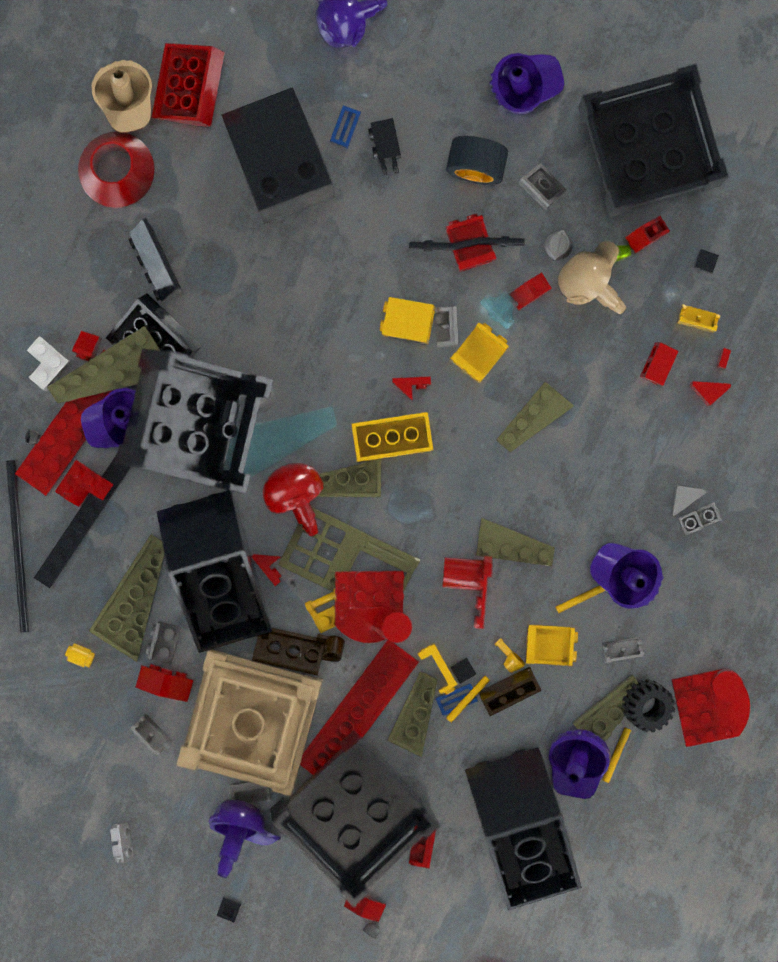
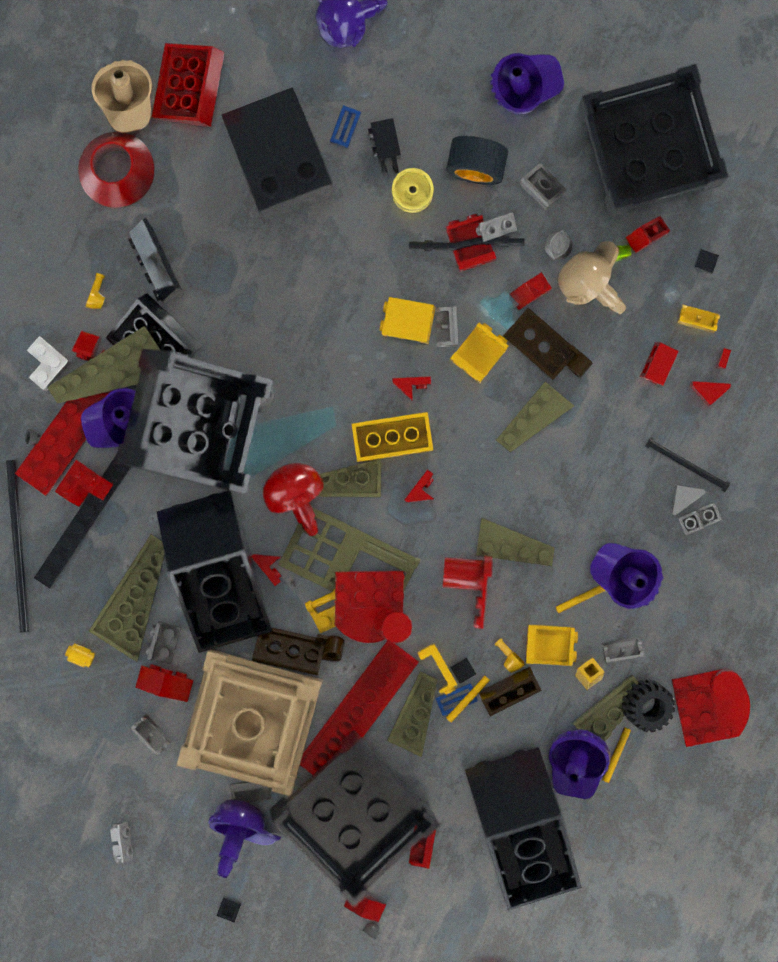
none -> yellow bar [85,273,105,309]
none -> light yellow wheel [392,168,434,214]
none -> red slope [404,469,434,503]
none -> light grey hinge [476,212,517,242]
none -> dark brown hinge [503,307,593,380]
none -> yellow brick [575,657,605,690]
none -> black bar [645,437,731,492]

